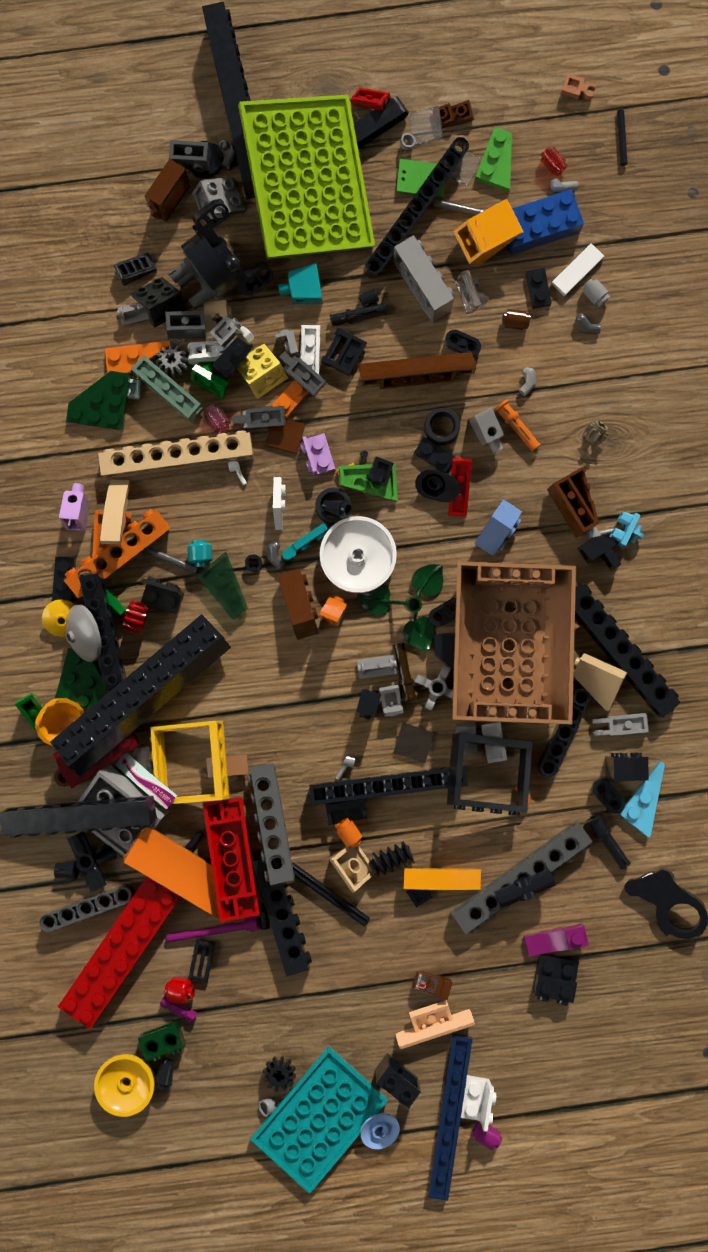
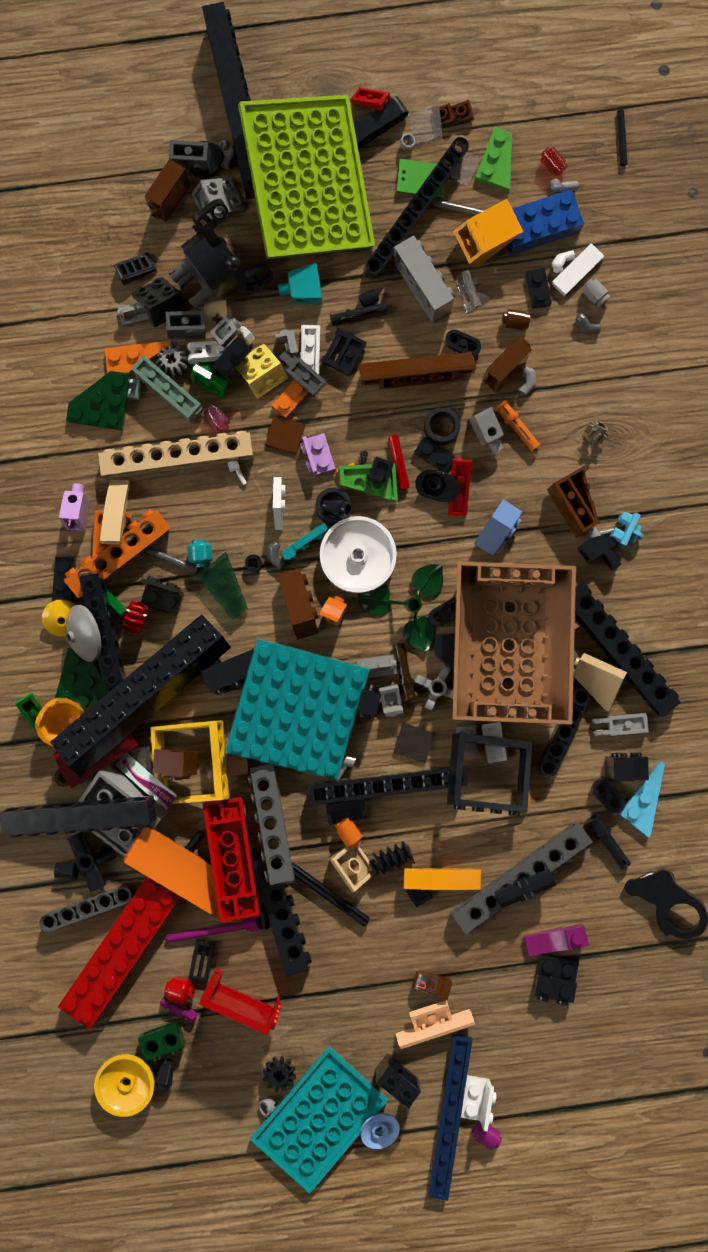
dark grey hinge [233,406,286,429] -> none
nougat plate [561,73,596,100] -> none
none -> reddish brown brick [153,748,198,780]
none -> red panel [199,968,282,1035]
none -> black brick [201,649,254,696]
none -> teal plate [225,638,370,780]
none -> red axle [388,434,410,490]
none -> reddish brown brick [482,337,532,393]
none -> white arm [552,250,575,273]

